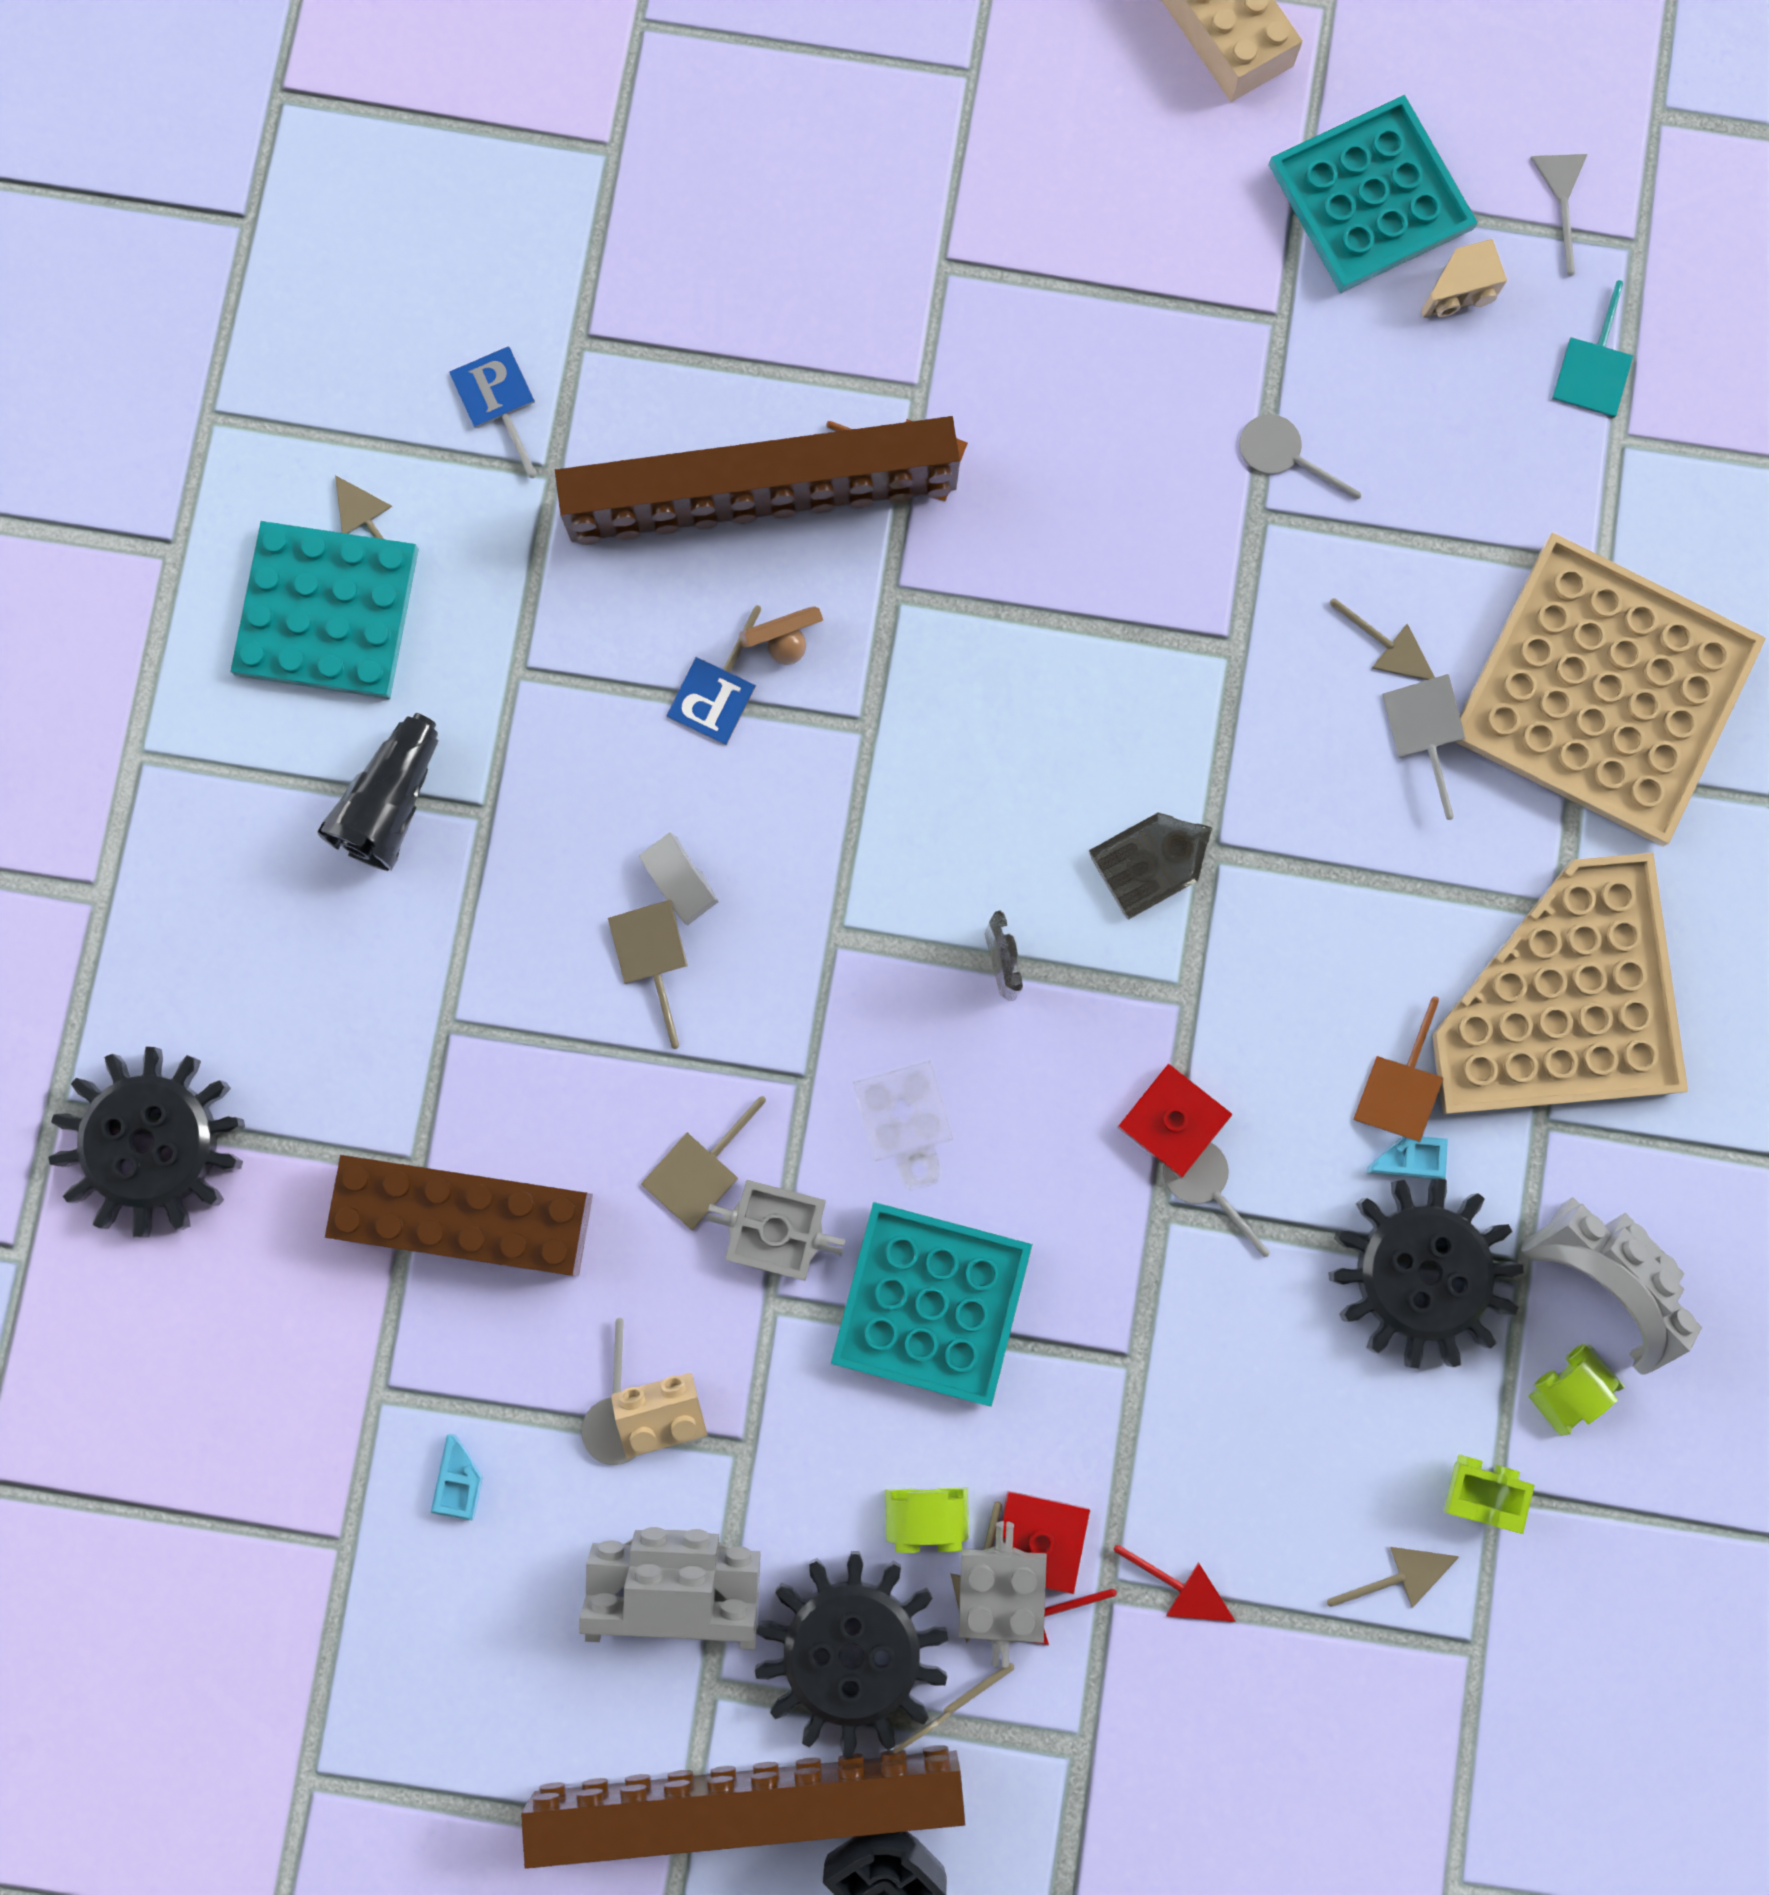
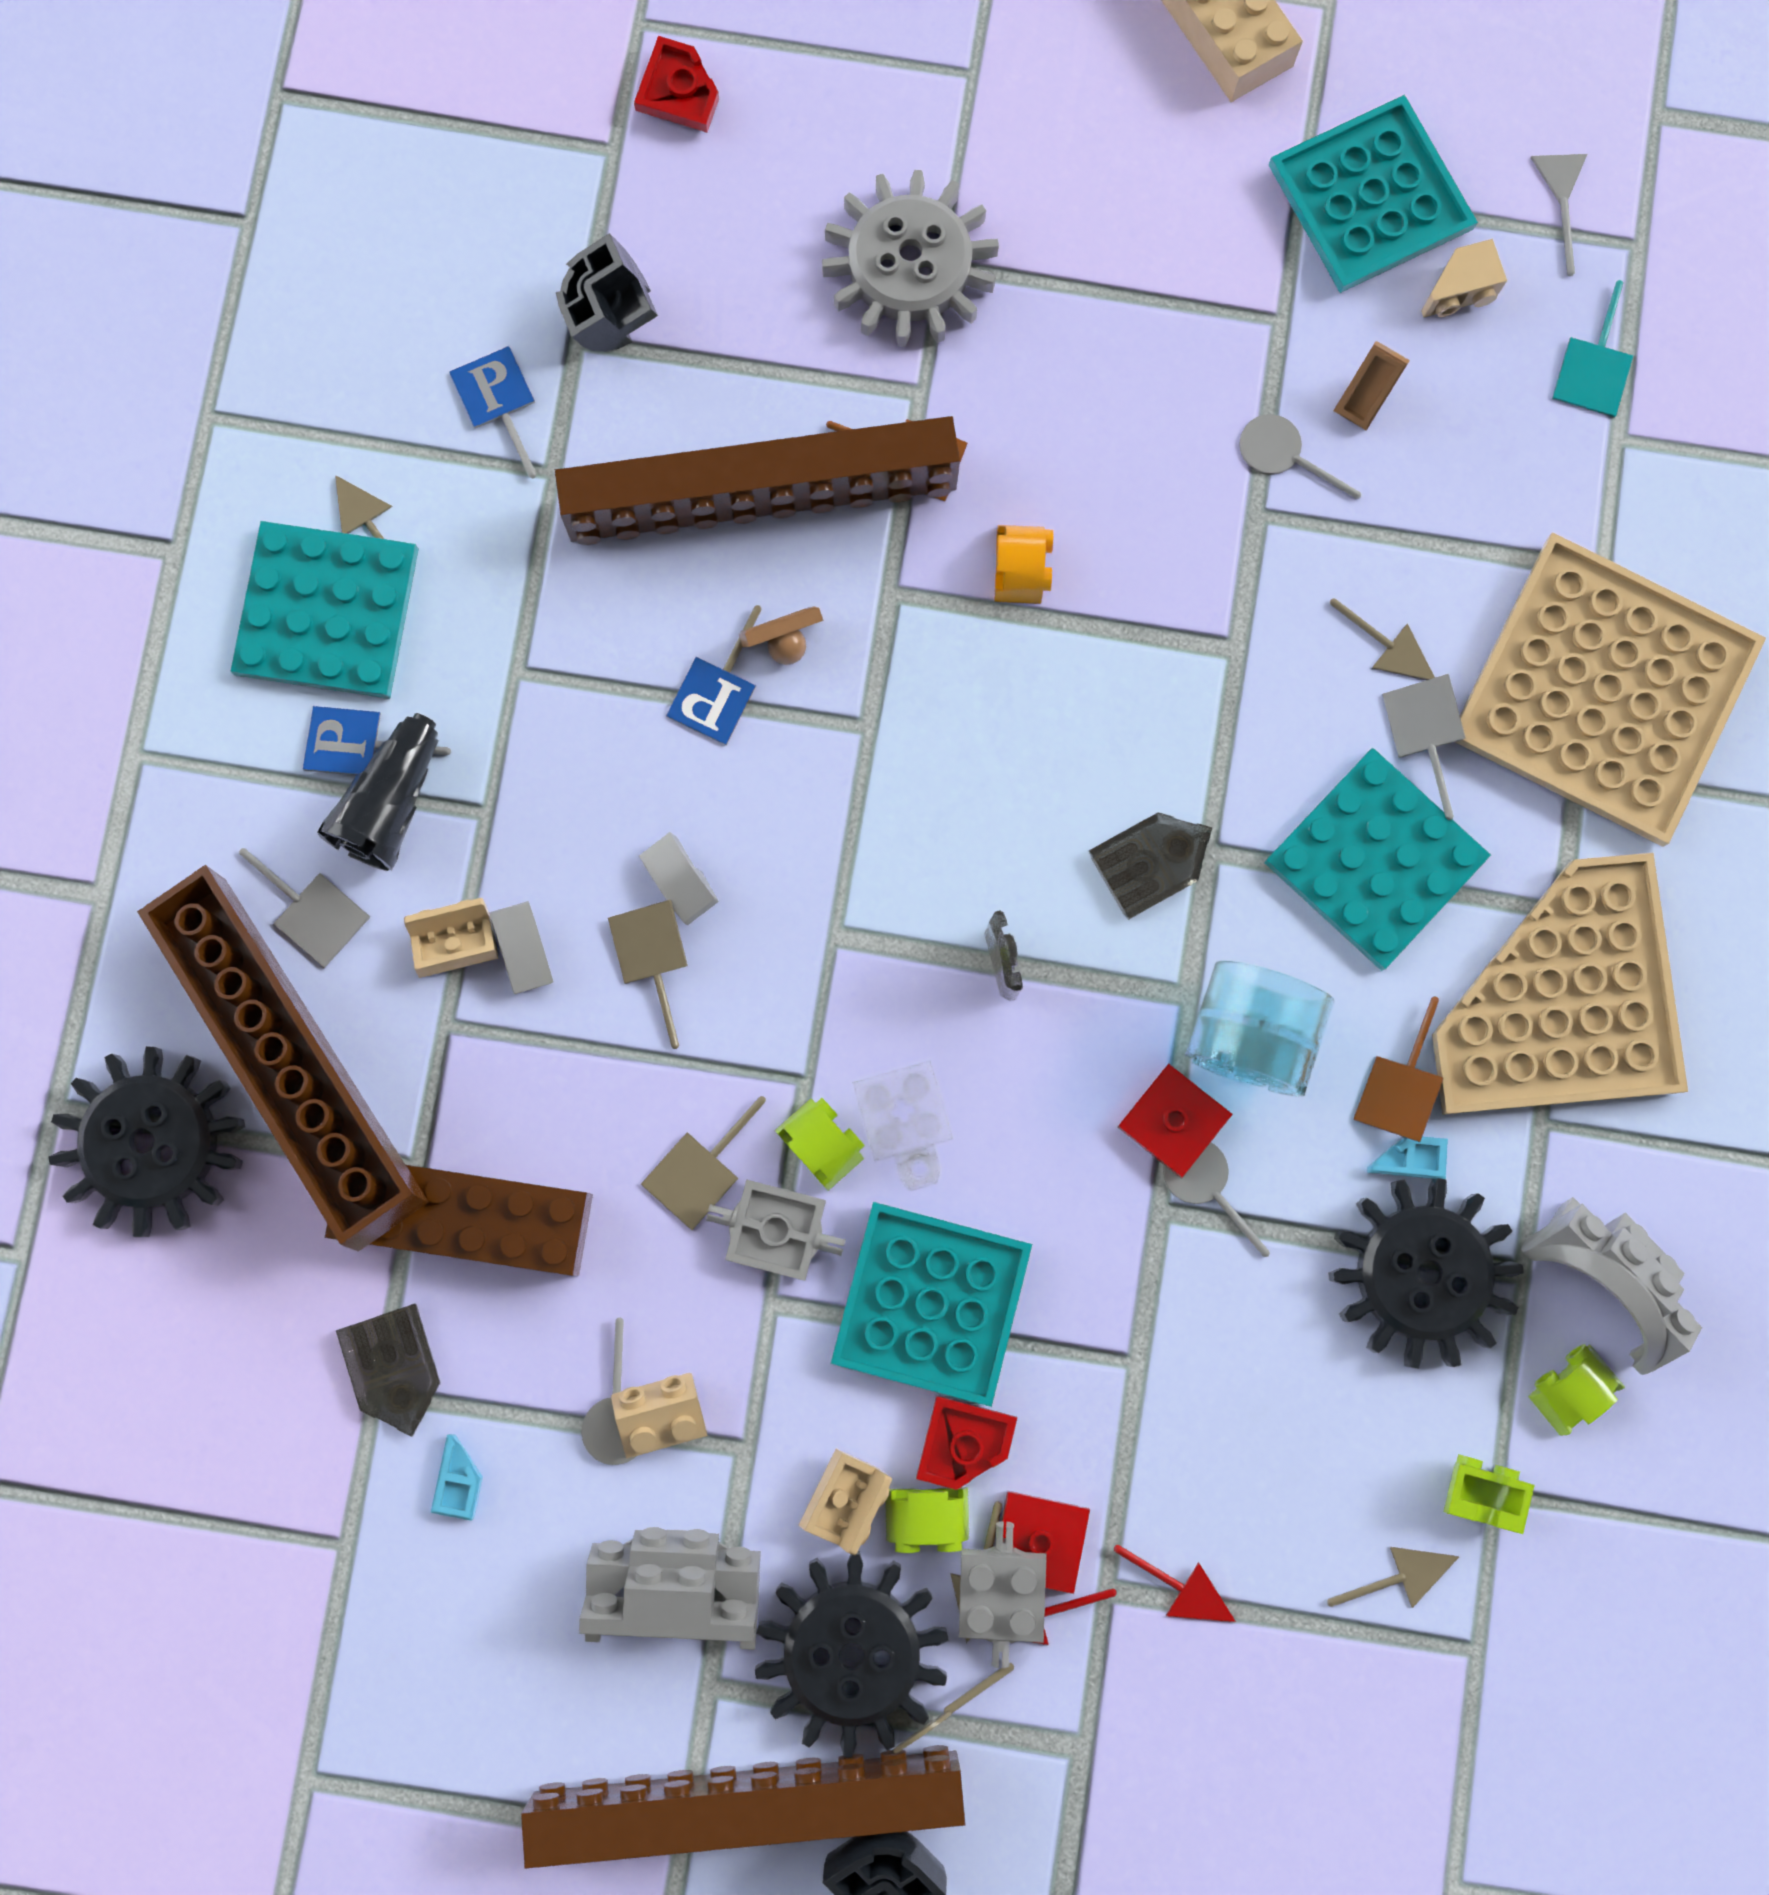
none -> reddish brown brick [137,864,429,1252]
none -> light grey piece [239,848,370,968]
none -> blue piece [303,706,451,775]
none -> clear smoke tile [336,1303,441,1437]
none -> tan bracket [404,898,499,978]
none -> light grey slope [489,901,554,994]
none -> black brick [556,233,658,352]
none -> red plate [634,35,719,133]
none -> lime cylinder [774,1097,865,1191]
none -> tan bracket [799,1448,892,1555]
none -> light grey gear [822,170,999,347]
none -> red plate [916,1395,1018,1490]
none -> light orange cylinder [994,525,1053,604]
none -> clear light blue brick [1185,961,1335,1097]
none -> teal plate [1264,747,1491,971]
none -> medium nougat tile [1333,341,1410,431]

